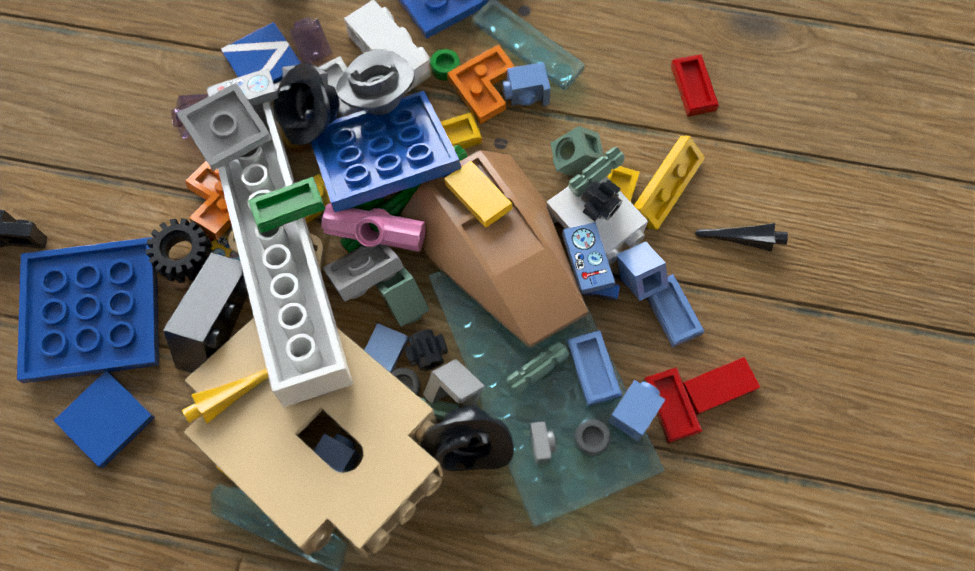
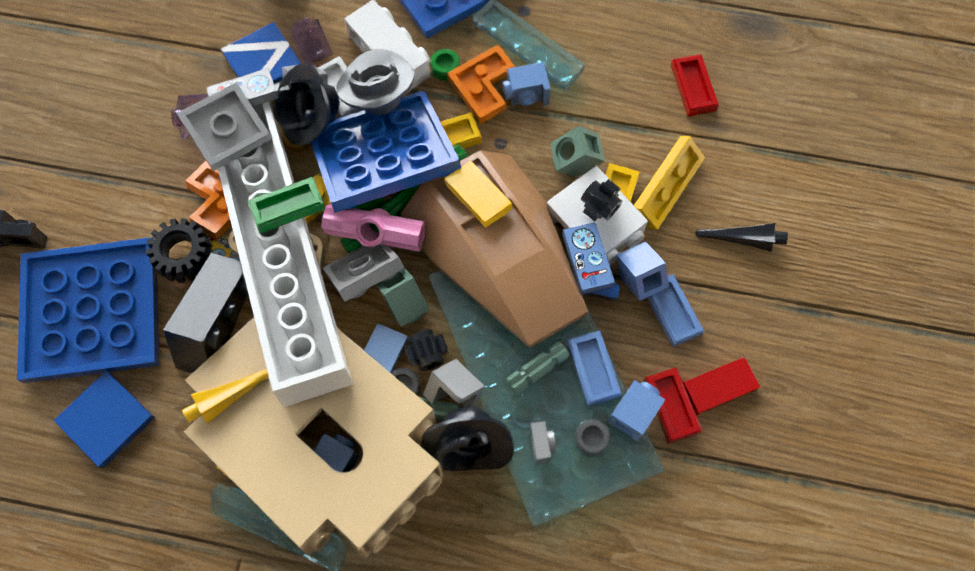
sand green axle [568,147,625,197] -> none

